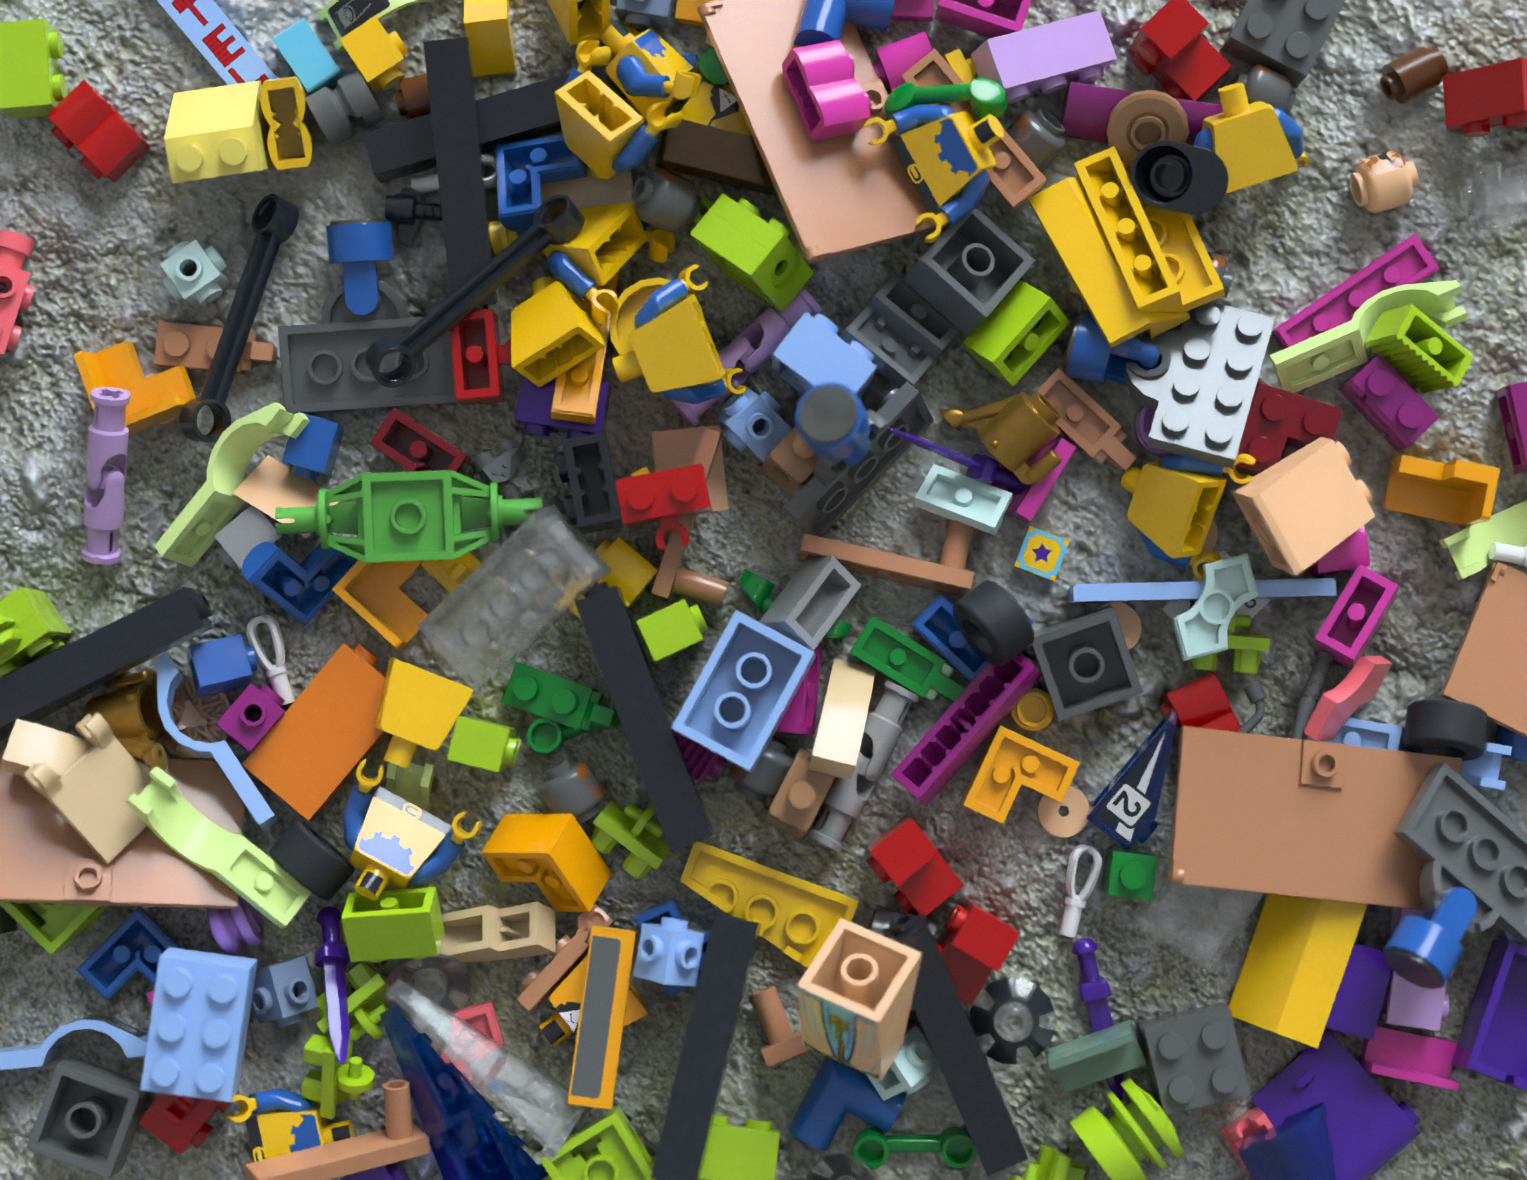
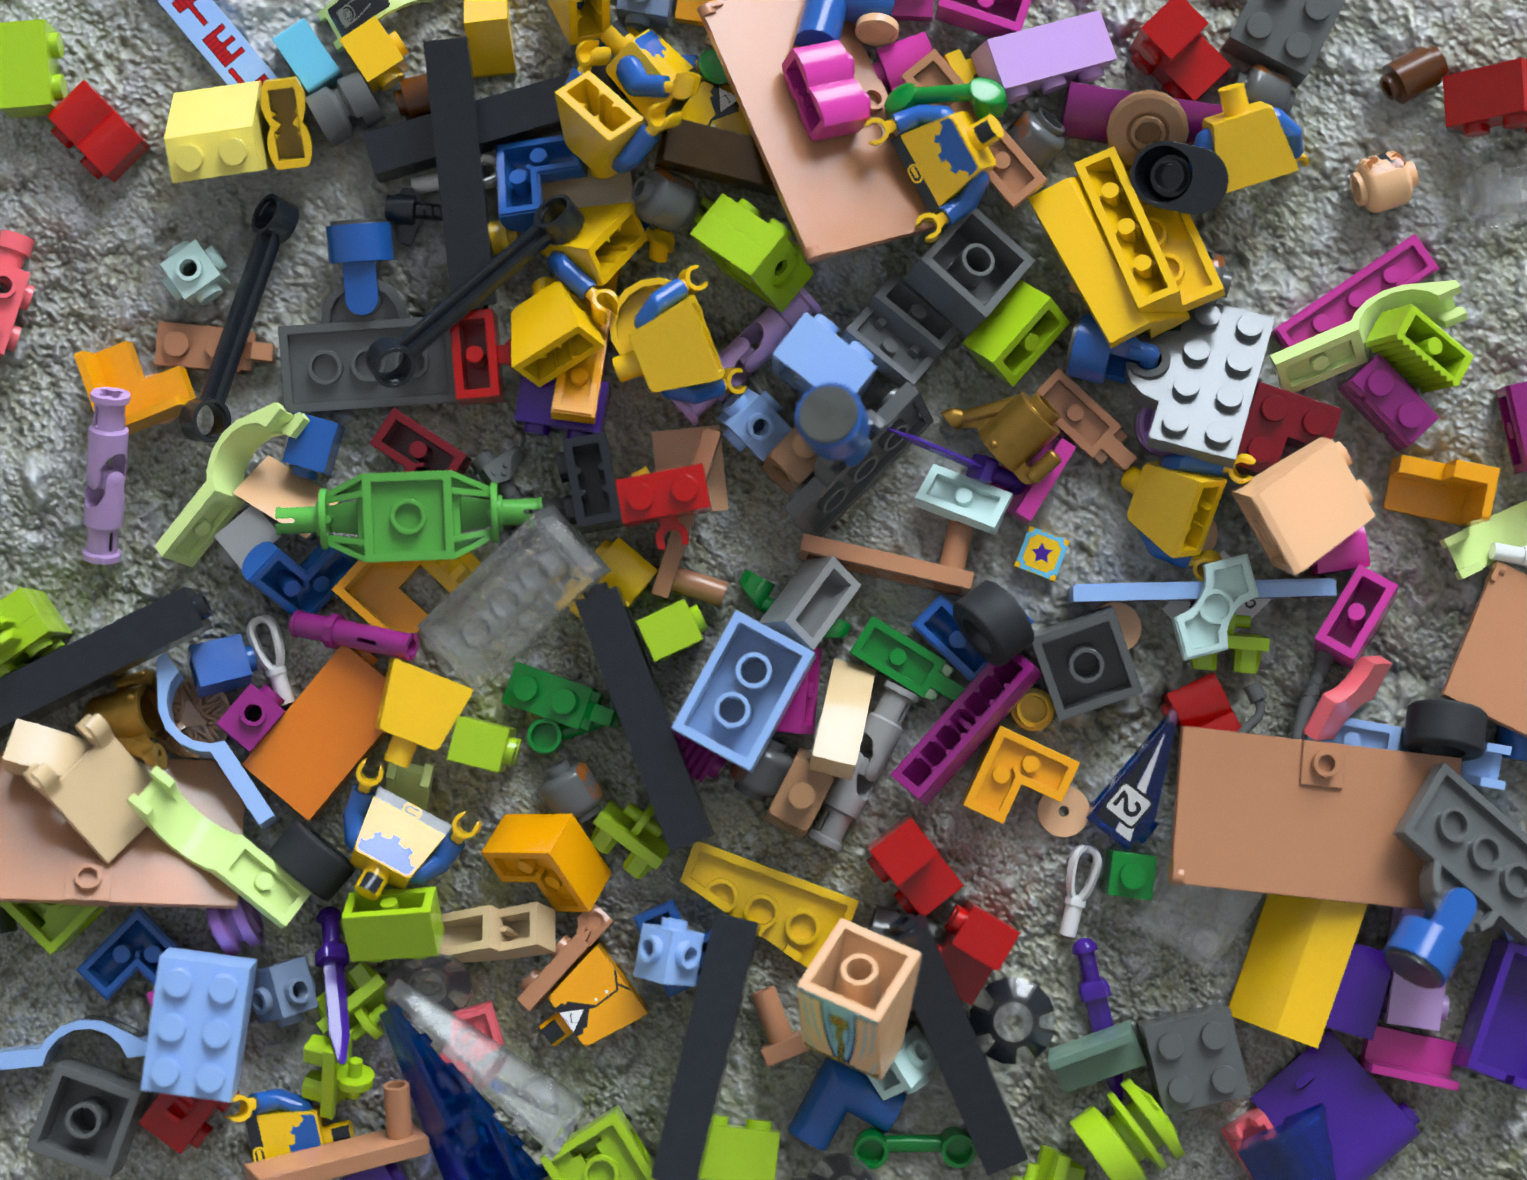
tile [567,925,637,1110] -> none
none -> magenta pin [289,610,419,661]
none -> light nougat piece [855,13,899,46]

